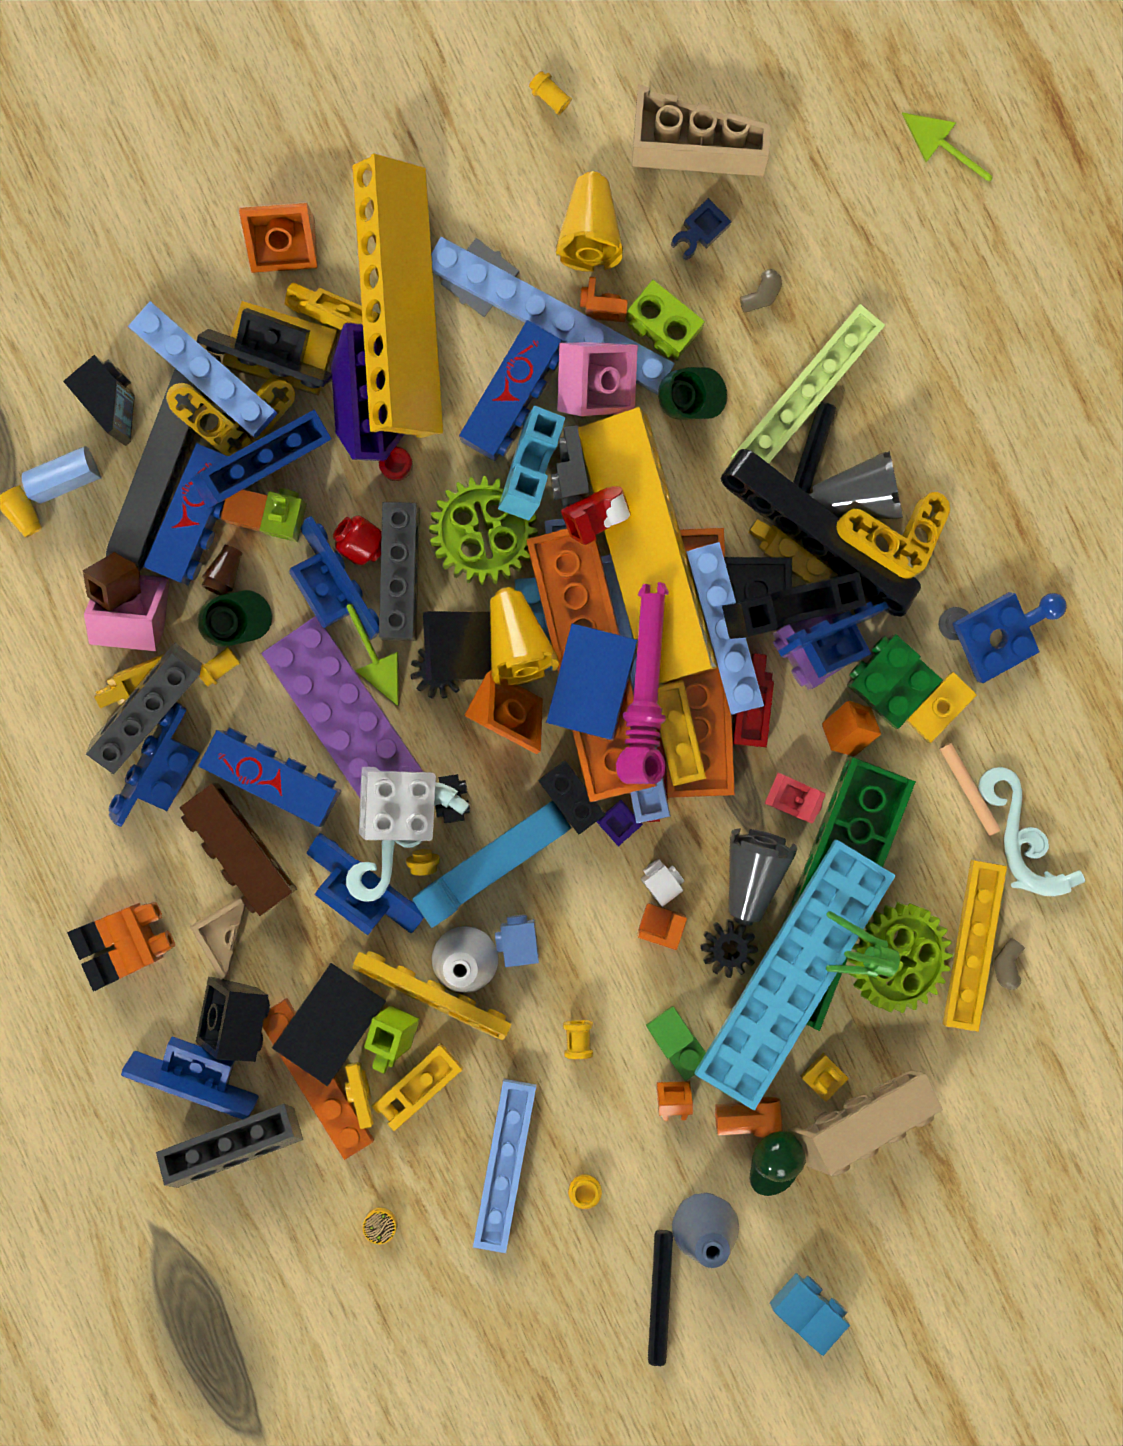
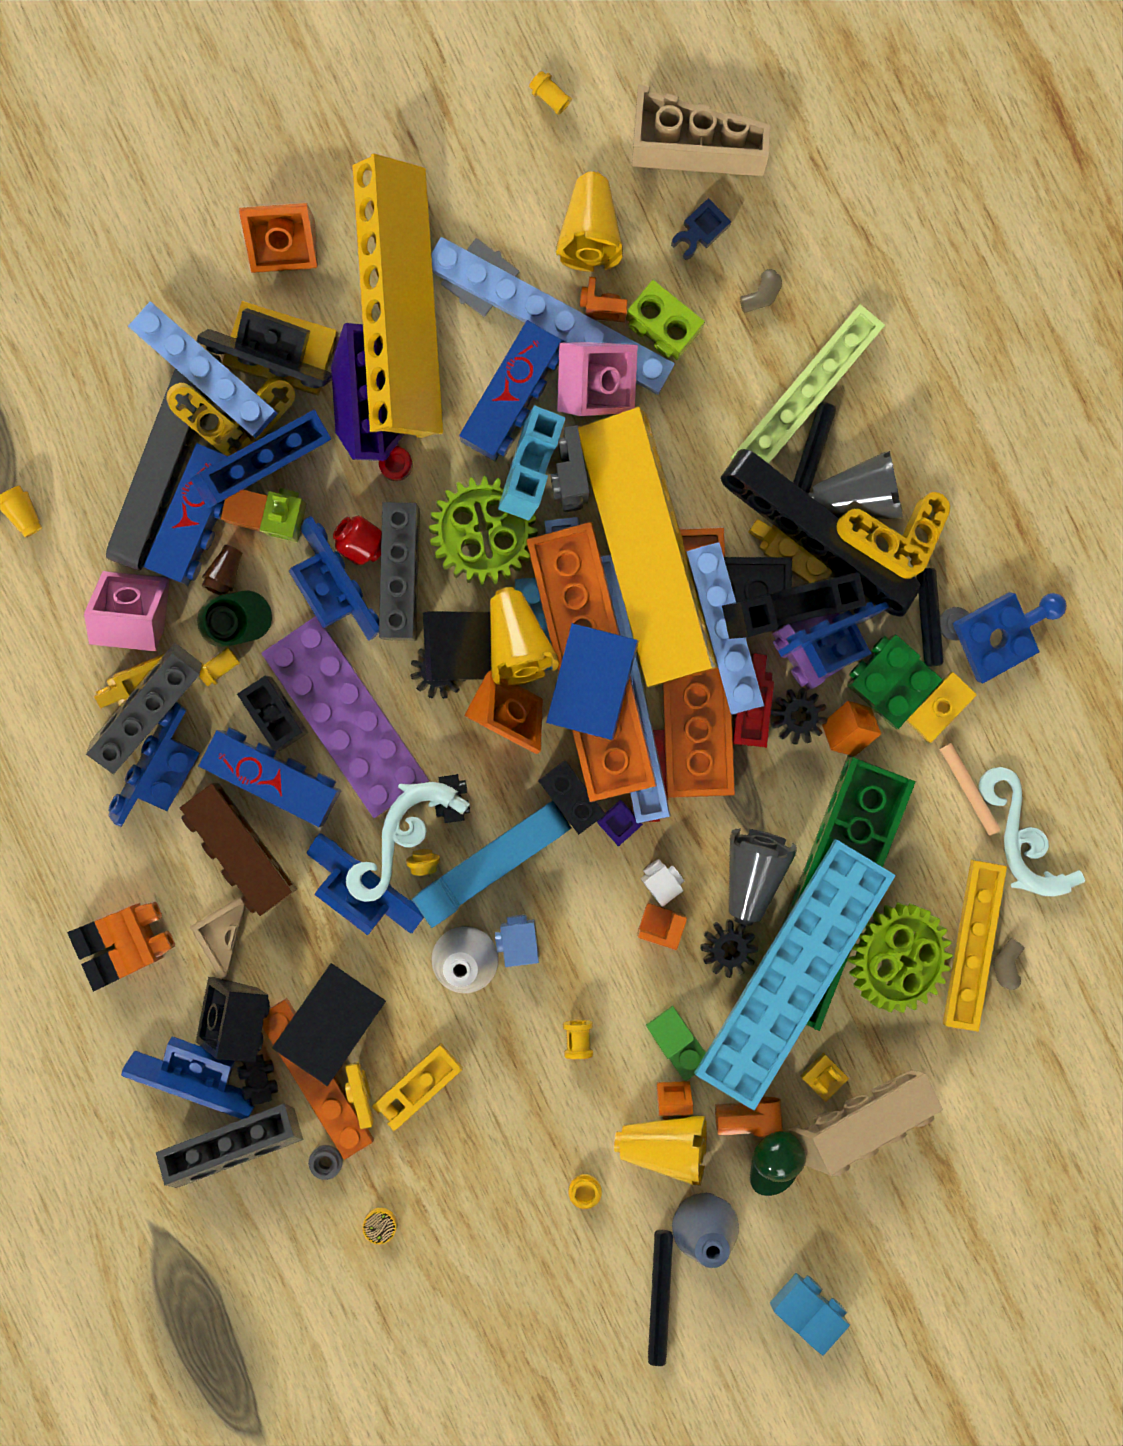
light blue brick [22,446,101,504] -> none
black slope [63,355,135,446] -> none
reddish brown brick [83,552,141,612] -> none
yellow hinge [284,282,380,330] -> none
lime piece [347,604,399,706] -> none
yellow plate [352,951,512,1041] -> none
white bracket [359,767,436,841] -> none
lime brick [364,1005,419,1074] -> none
light blue plate [473,1079,536,1253] -> none
red leg [560,486,631,545] -> none
dark pink piece [616,582,669,784] -> none
yellow tile [657,680,706,786] -> none
dark green cap [658,367,727,420] -> none
coral bracket [765,773,826,824] -> none
bright green plant [826,911,900,977] -> none
lime piece [902,112,992,181] -> none
none -> black brick [237,675,309,751]
none -> black piece [237,1054,278,1106]
none -> flat silver plate [308,1145,343,1180]
none -> yellow cone [614,1115,707,1186]
none -> black gear [771,688,828,745]
none -> black axle [917,568,944,667]

